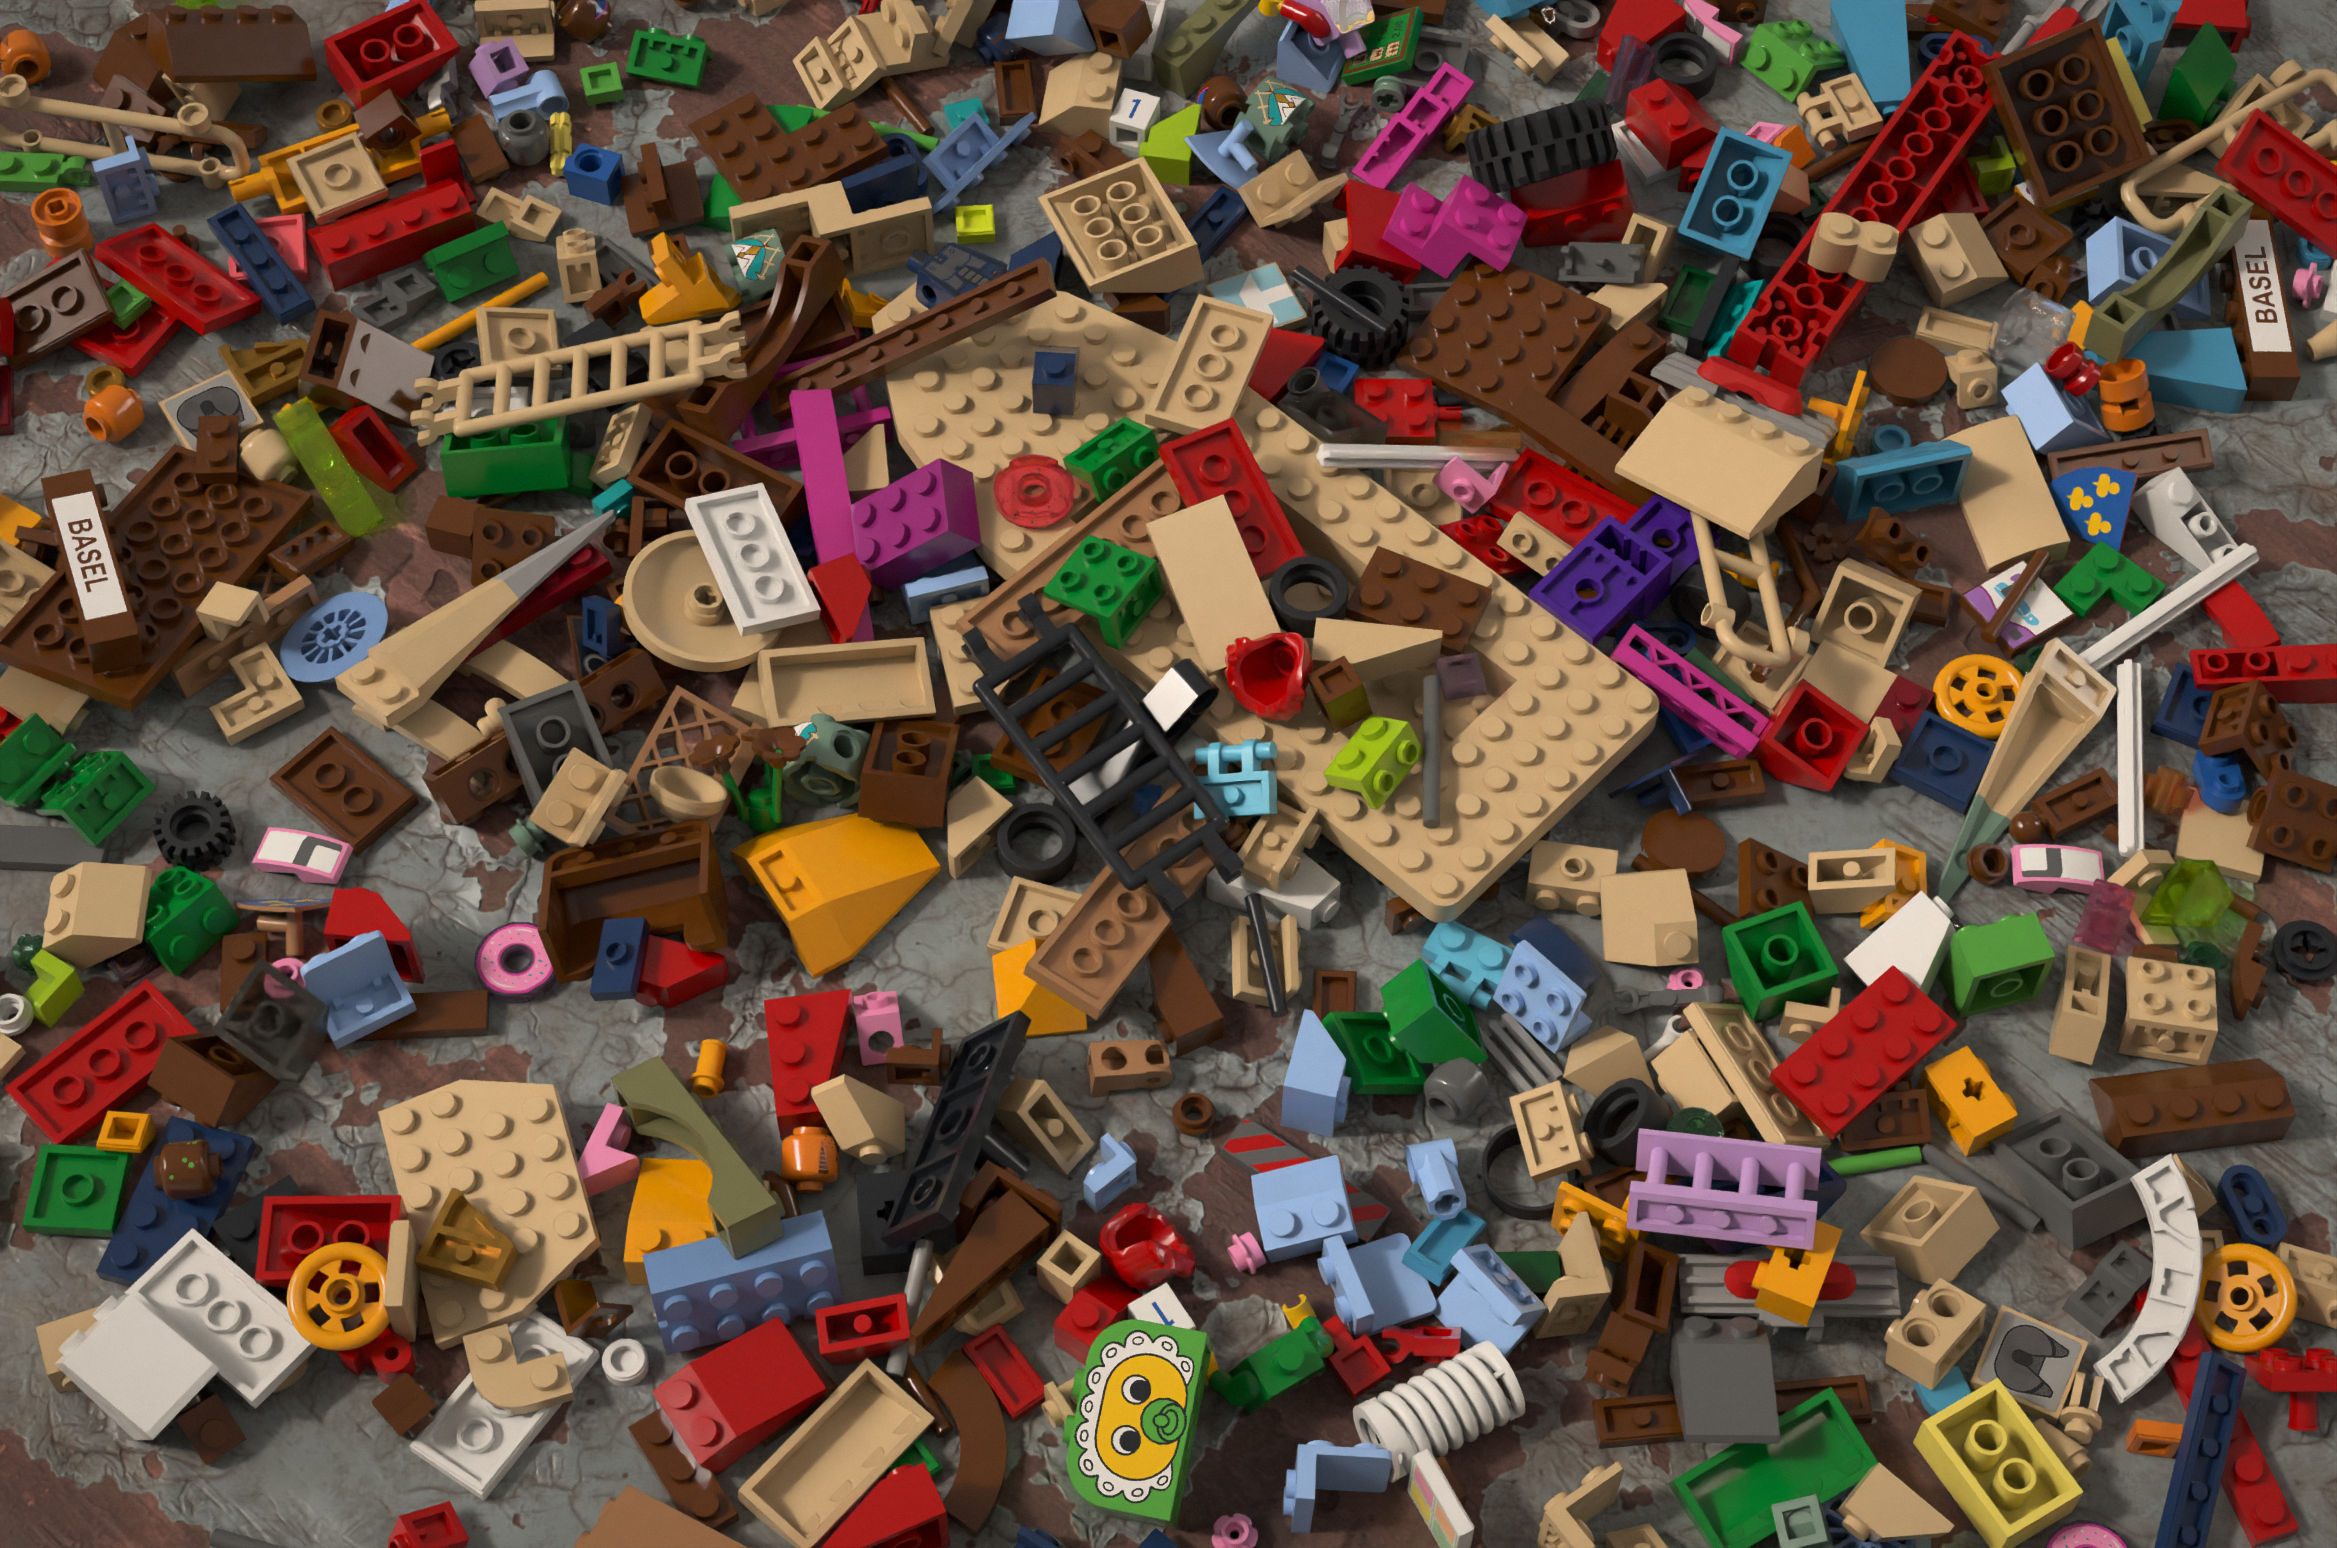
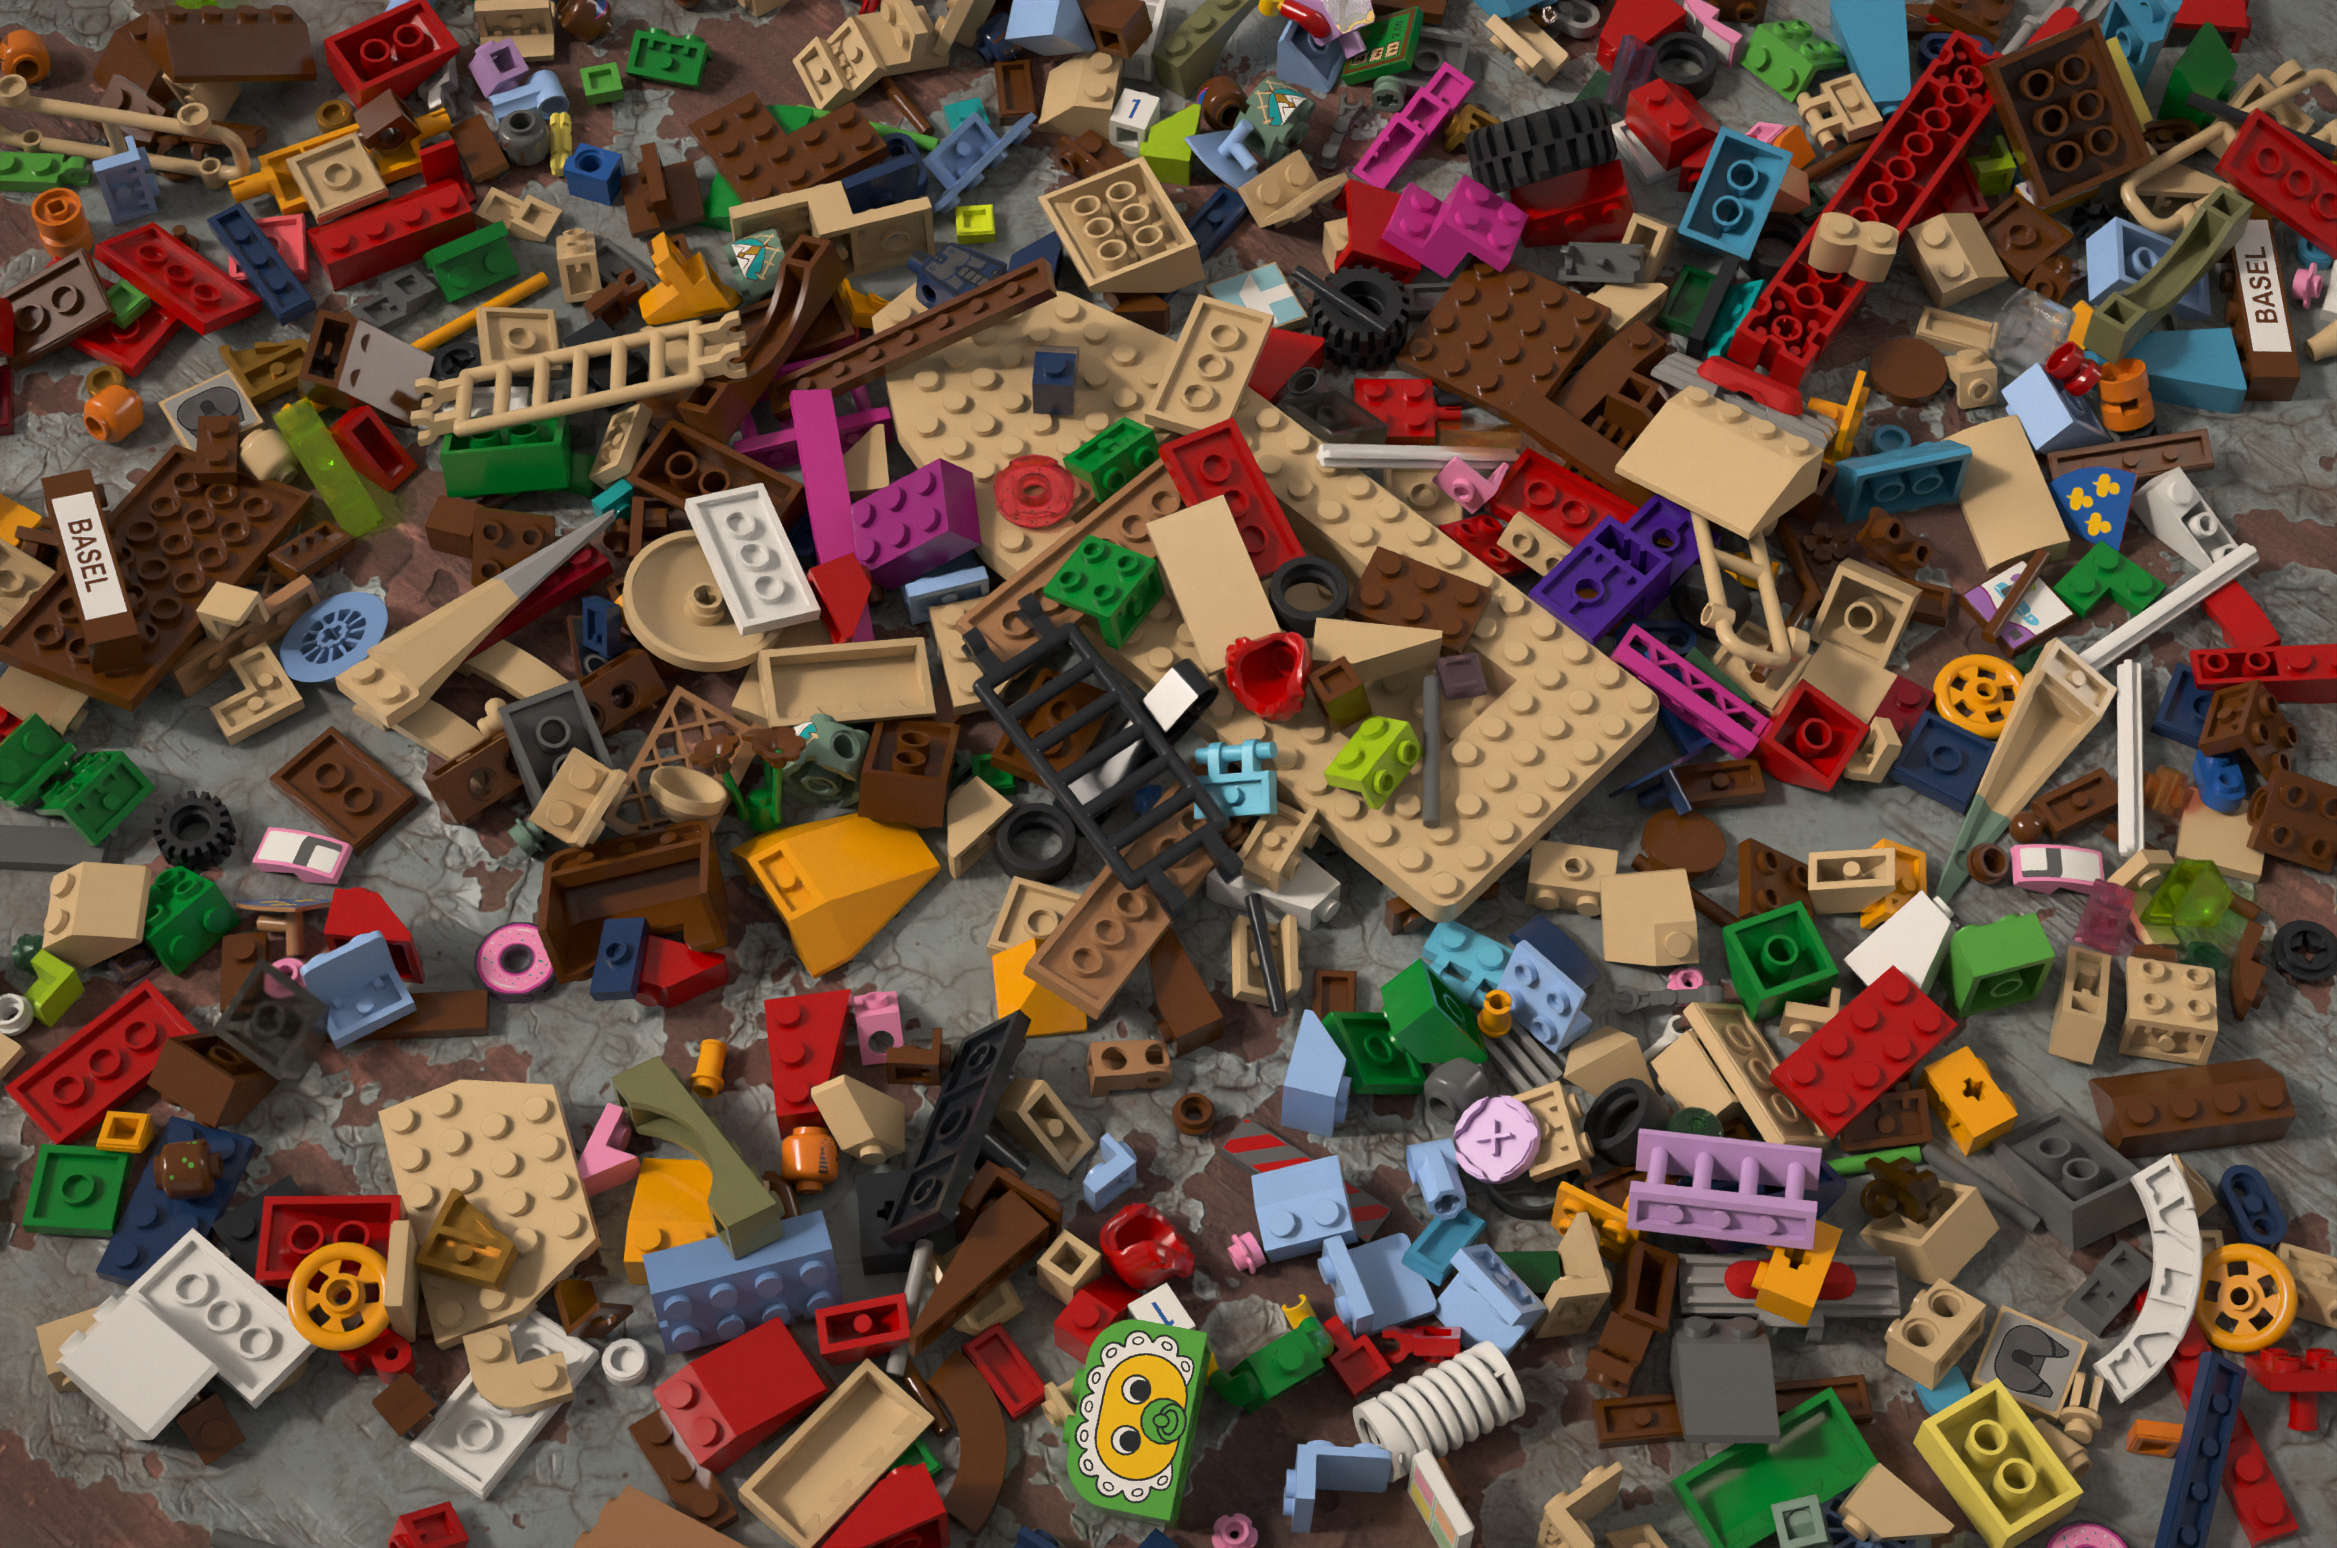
blue plate [1314,351,1359,402] -> none
none -> lavender tile [1454,1095,1541,1184]
none -> light orange pin [1477,990,1512,1038]
none -> dark brown hips [1860,1156,1943,1224]
none -> black bar [2185,91,2335,159]

